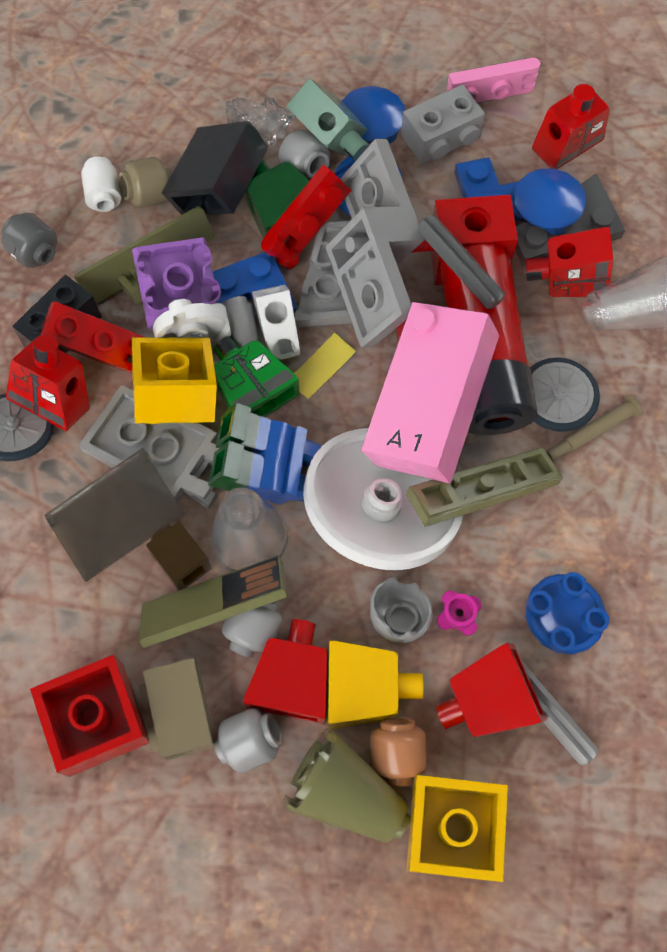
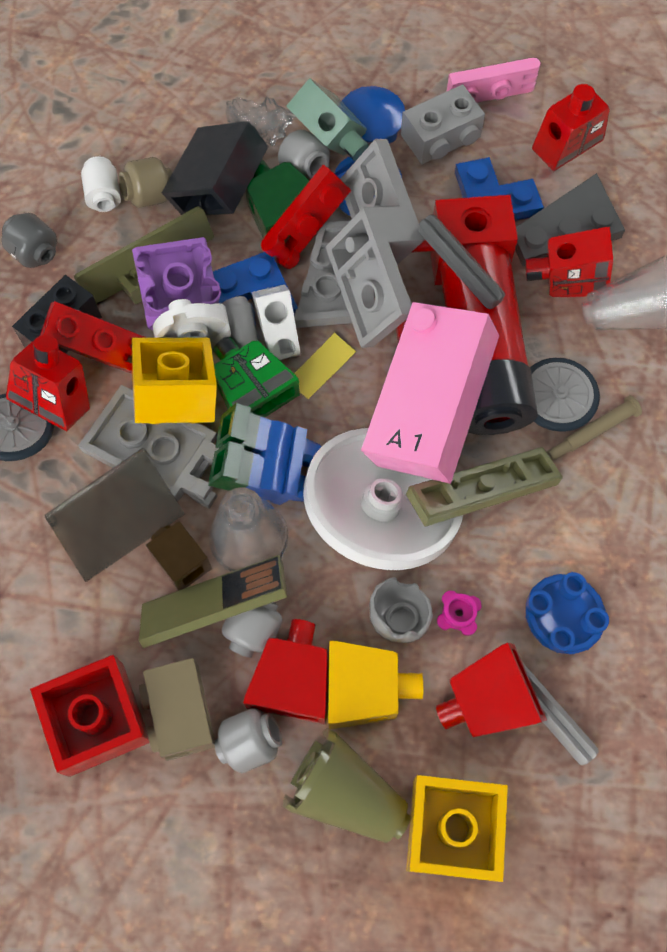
nougat head [370,718,427,786] -> none
blue dish [513,169,586,235] -> none

